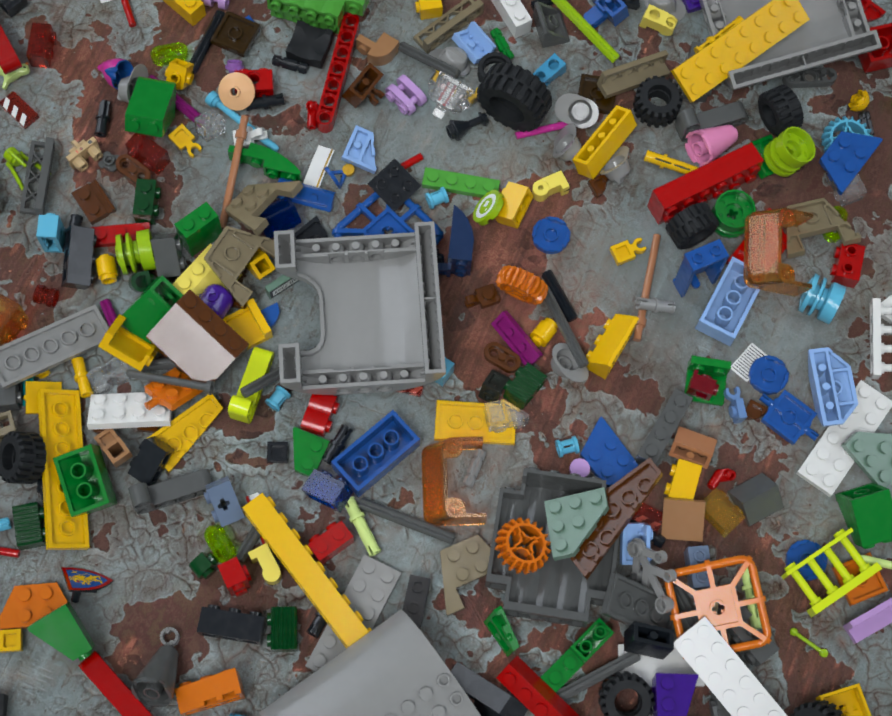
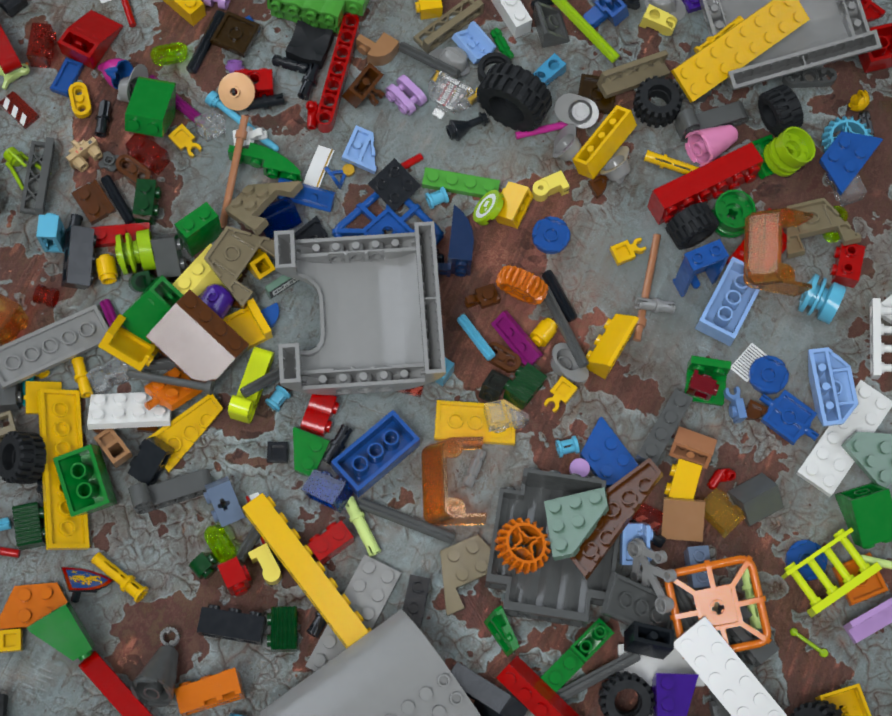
yellow brick [165,58,194,90] -> none
none -> blue tile [50,57,84,97]
none -> red slope [57,10,123,70]
none -> yellow plate [68,82,92,119]
none -> yellow pin [91,552,149,603]
none -> black axle [101,175,135,224]
none -> black pin [297,63,320,101]
none -> medium azure axle [457,314,496,361]
none -> yellow plate [544,376,578,413]

